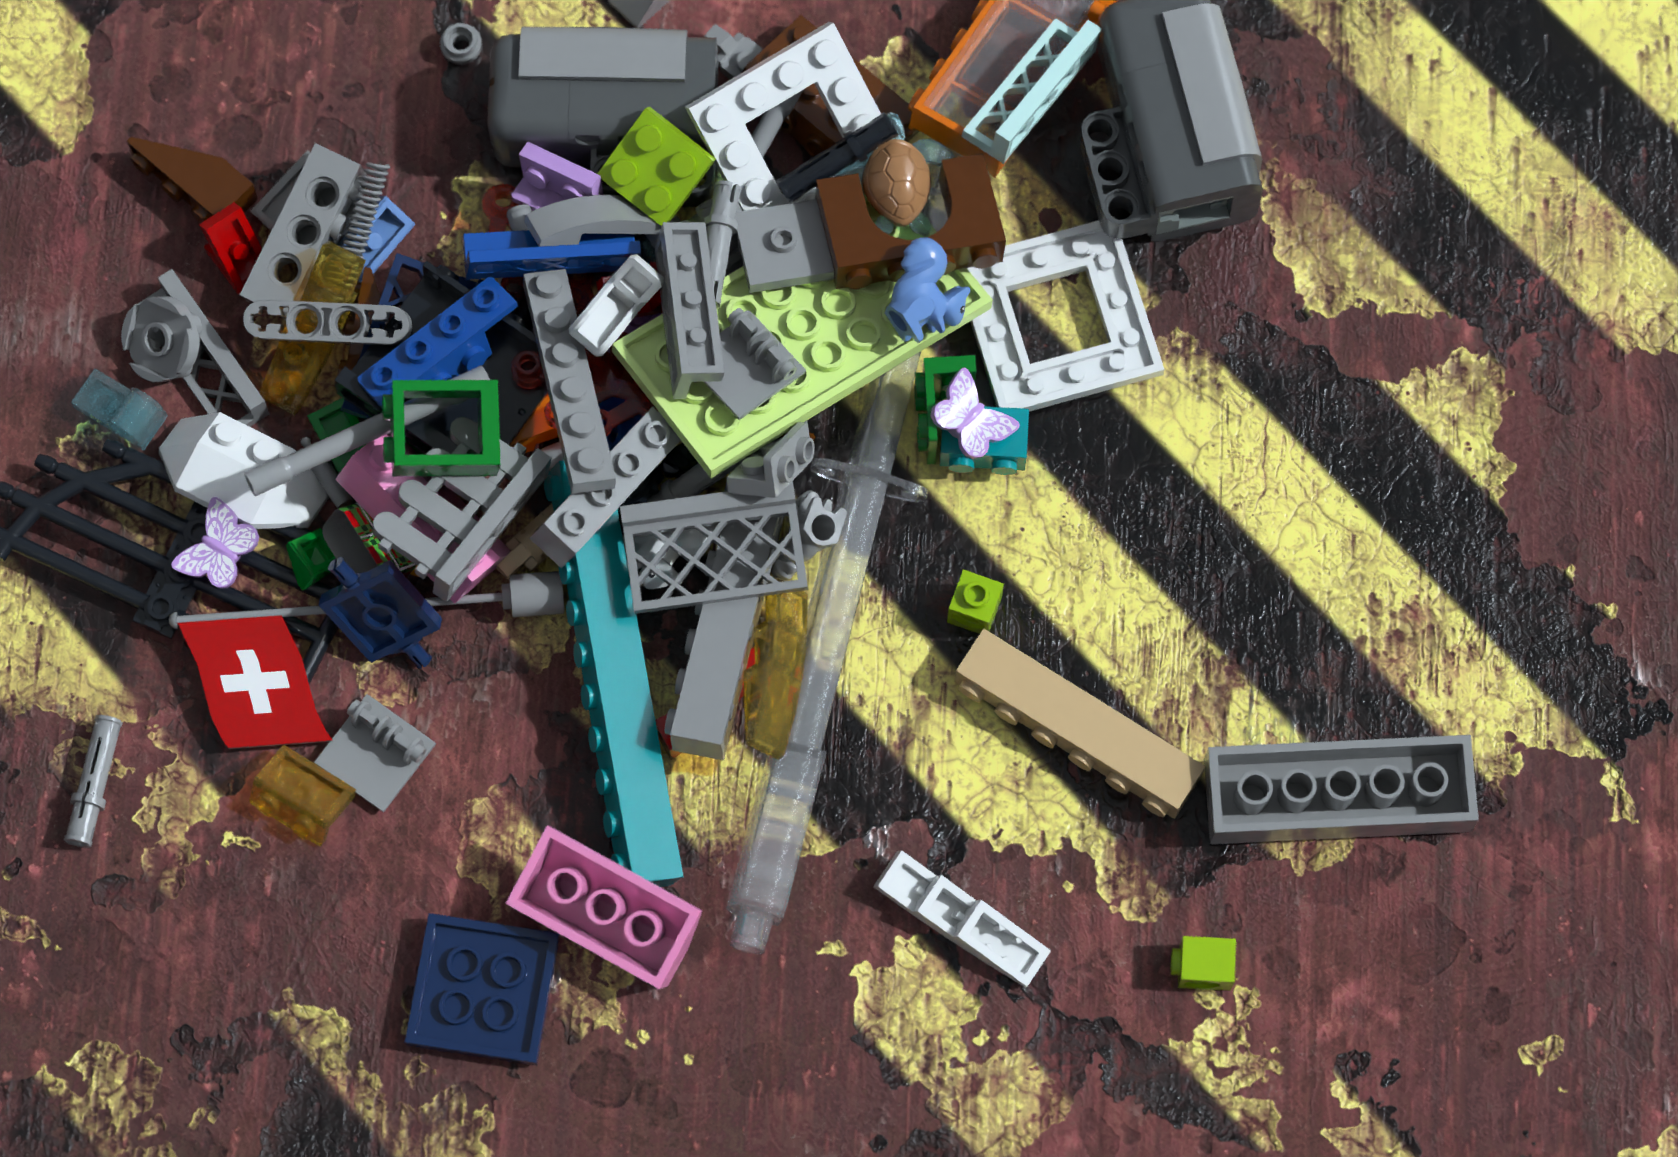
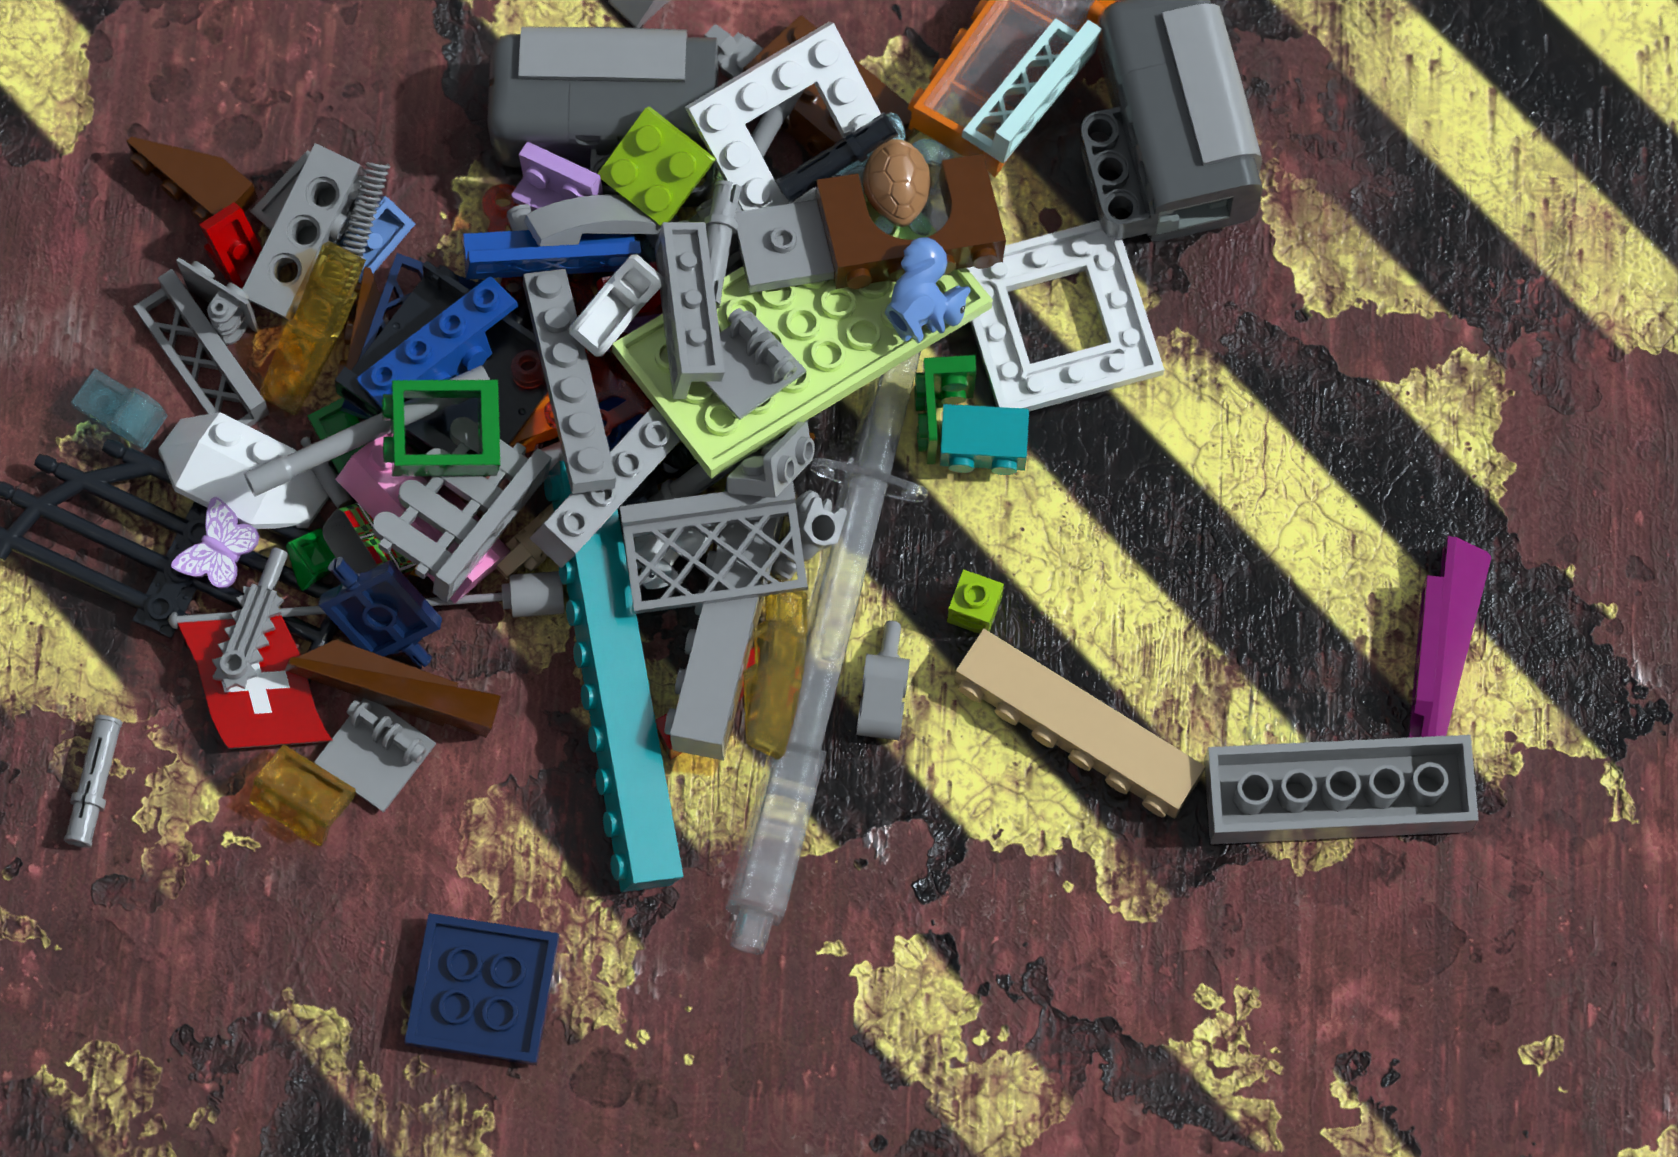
light grey plate [121,296,202,382] -> none
light grey beam [243,300,412,346] -> none
light grey plate [440,23,482,64] -> none
bright pink slope [505,825,703,989] -> none
white slope [873,850,1051,987] -> none
lavender animal [931,367,1020,459] -> none
lime brick [1171,936,1236,991] -> none
none -> light grey hinge [176,258,259,345]
none -> light grey piece [212,548,288,690]
none -> reddish brown wedge [285,640,501,738]
none -> light grey beam [856,621,910,741]
none -> magenta wedge [1408,536,1491,738]

